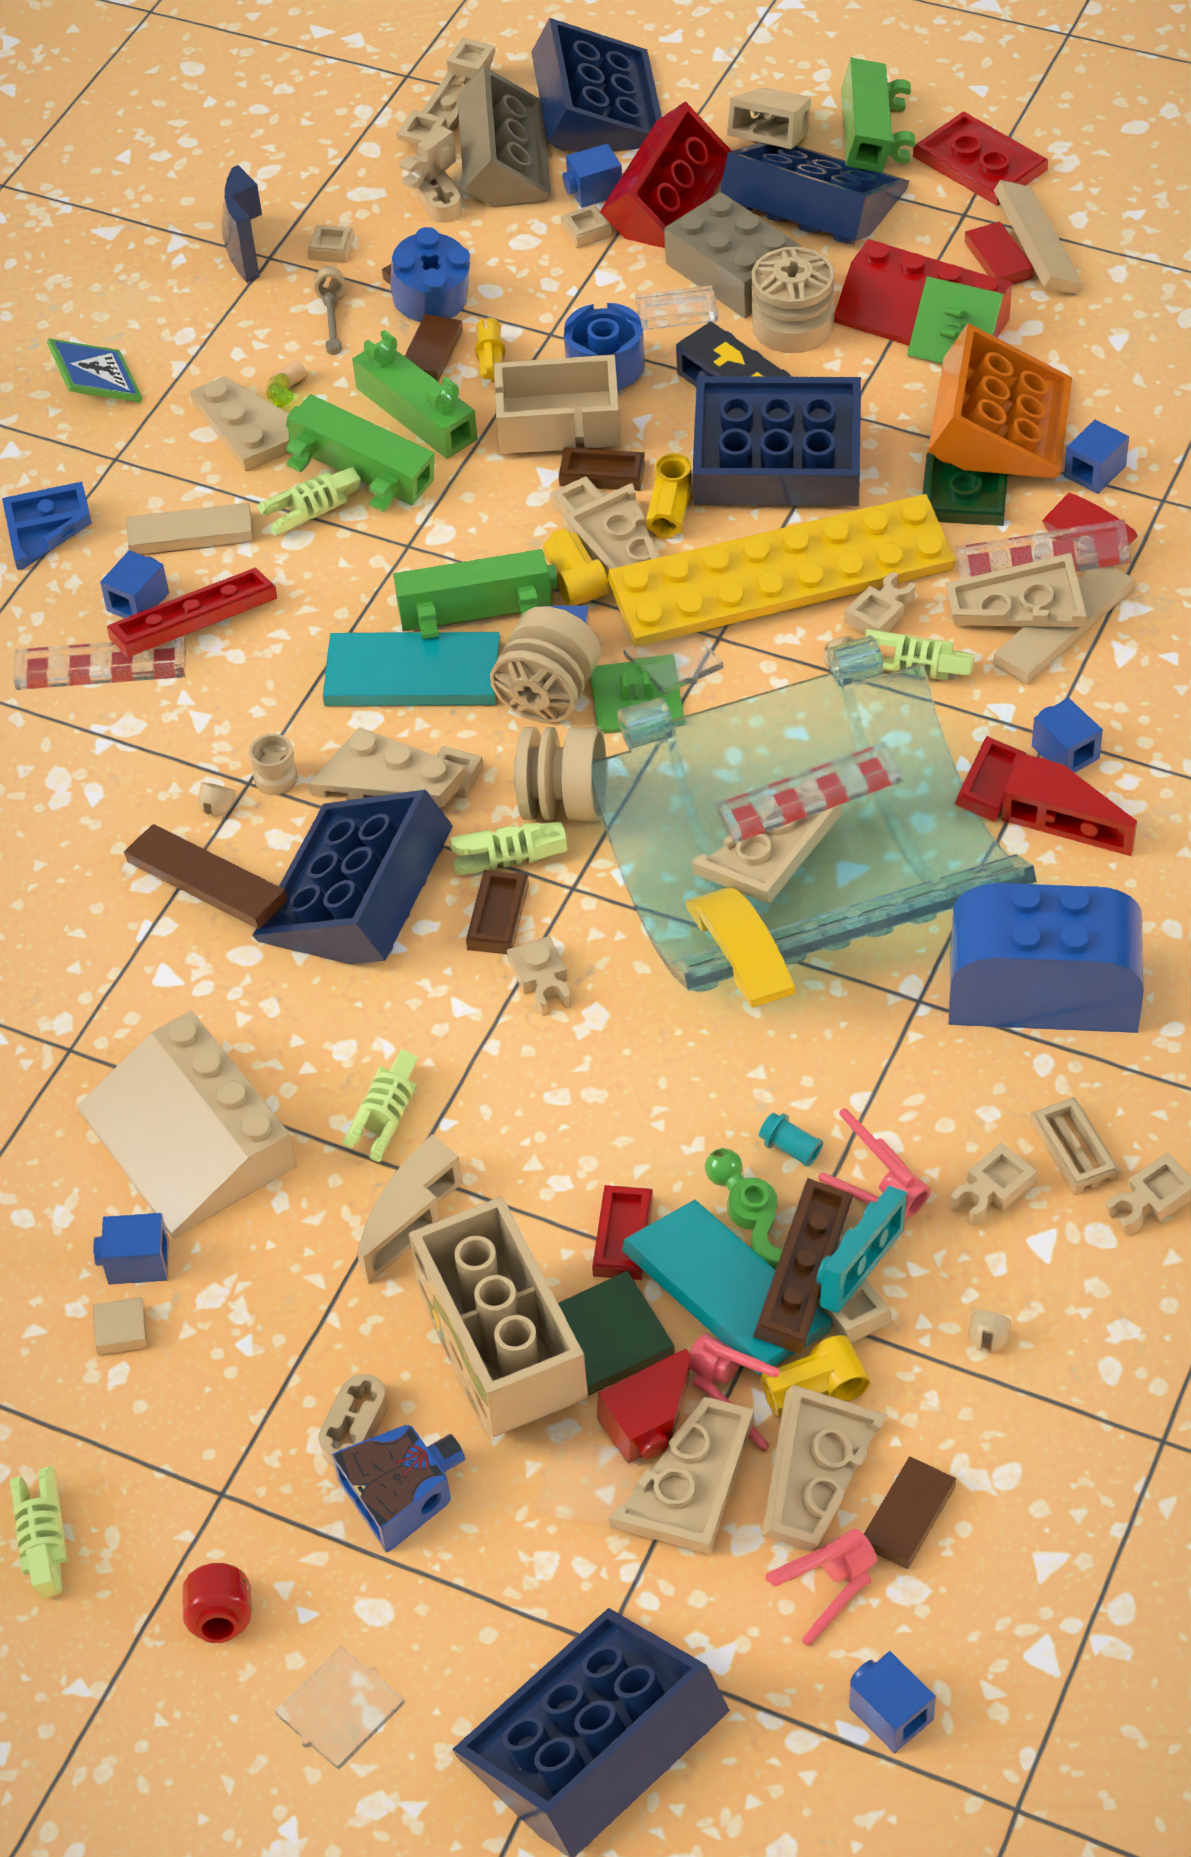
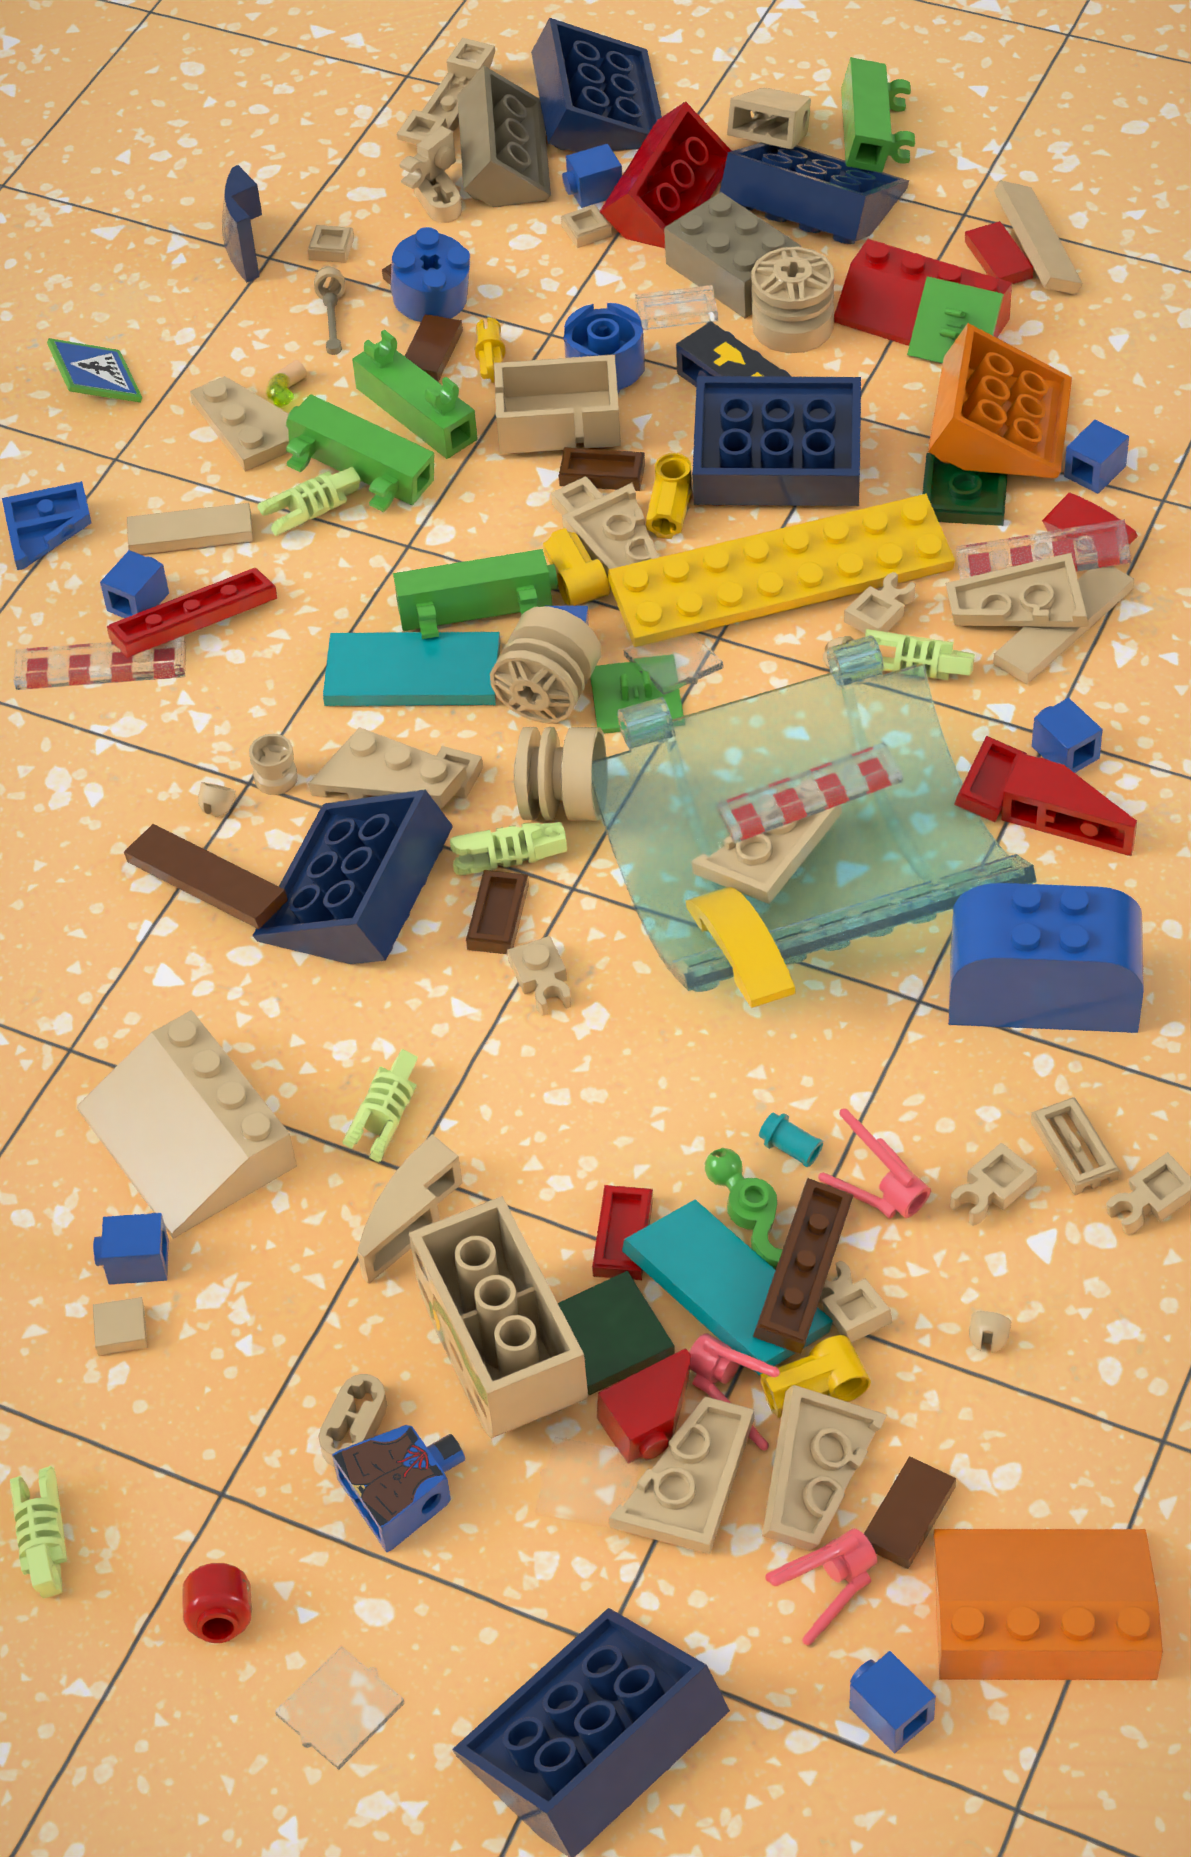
teal plate [817,1186,907,1313] -> none
red tile [913,111,1048,206] -> none
none -> orange slope [933,1529,1163,1680]

